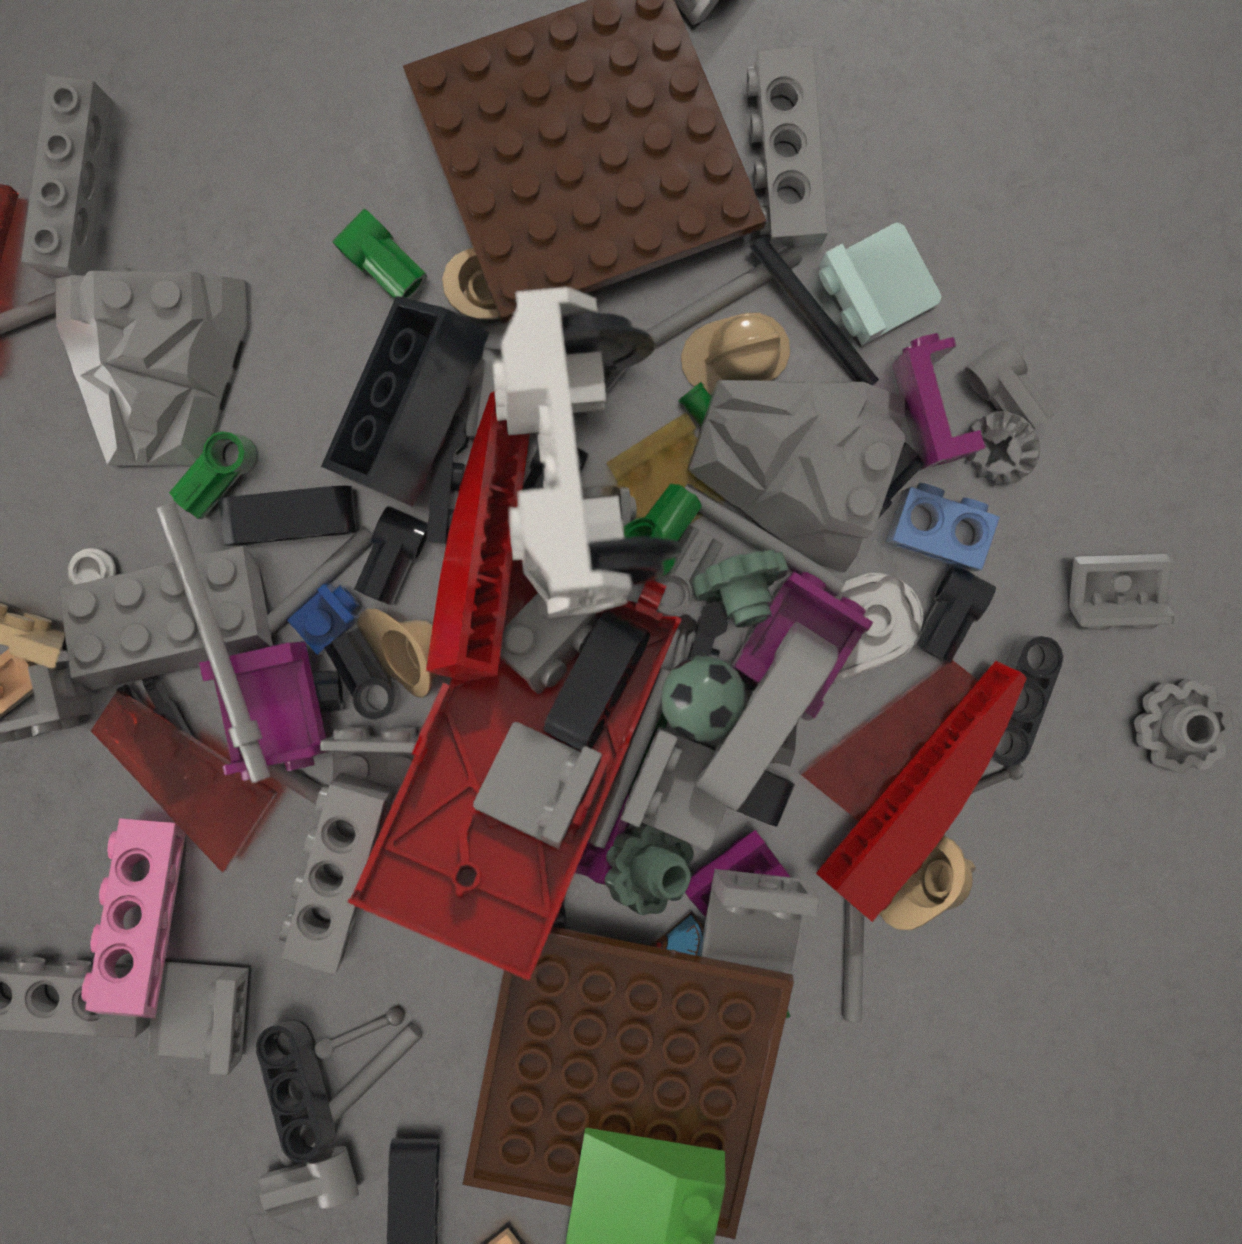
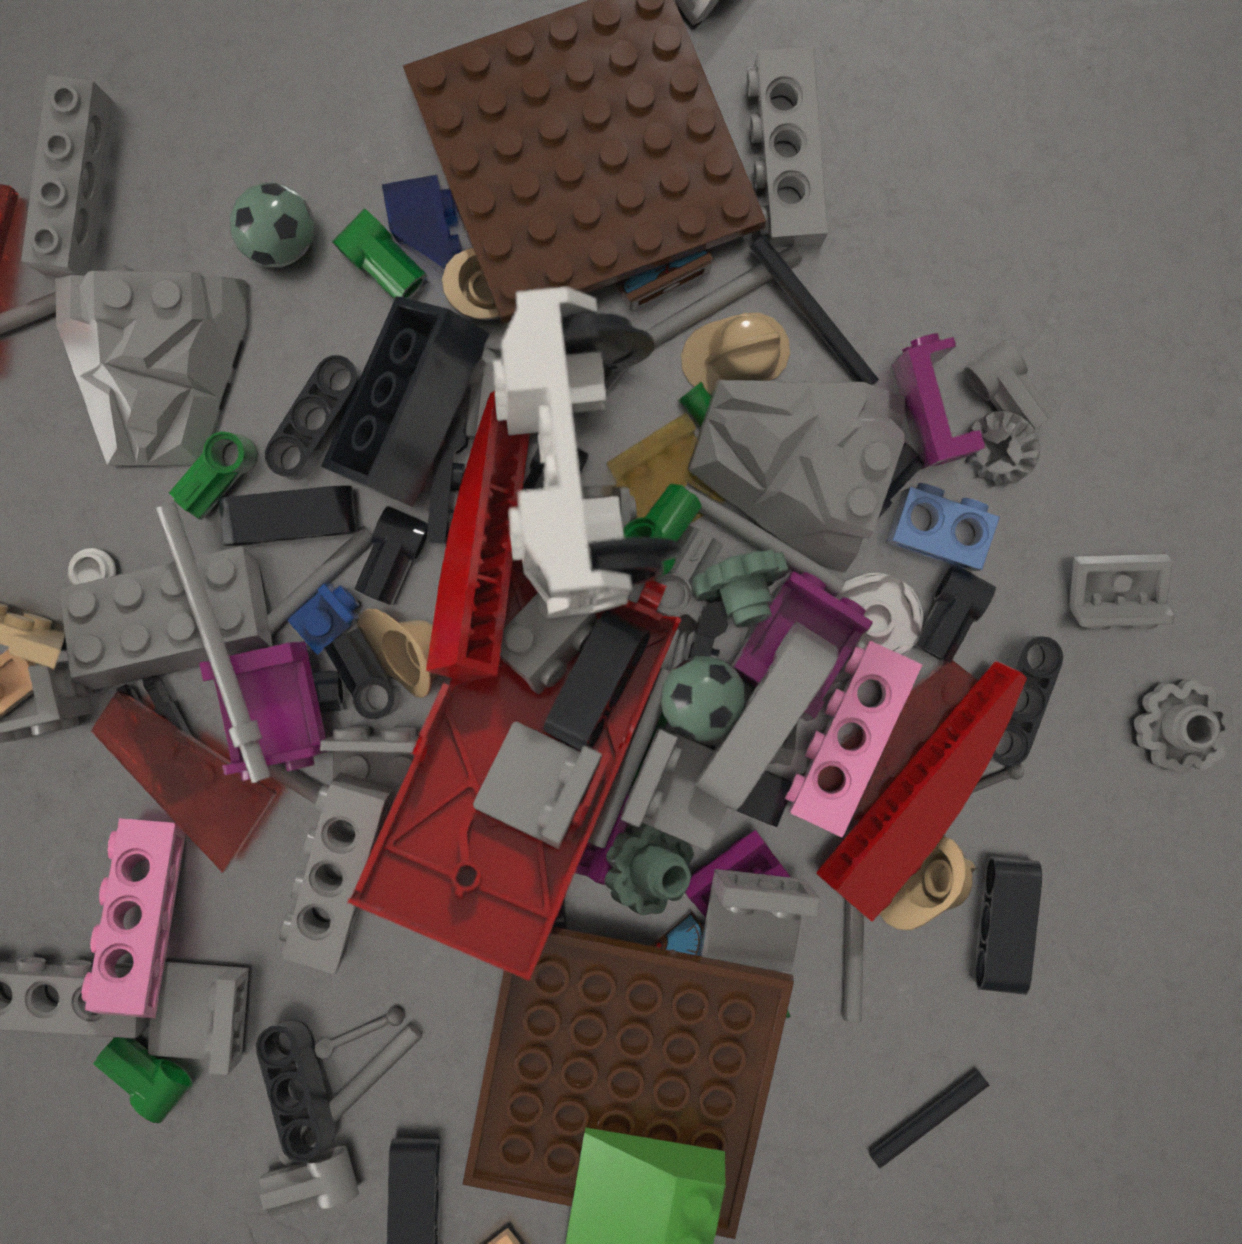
light aqua bracket [819,223,941,346] -> none
none -> green piece [93,1037,193,1123]
none -> sand green piece [230,182,314,268]
none -> black beam [265,355,362,480]
none -> clear blue slope [382,175,462,274]
none -> reddish brown slope [616,249,713,311]
none -> bright pink brick [785,641,922,838]
none -> black bar [869,1070,990,1169]
none -> black beam [975,856,1042,995]

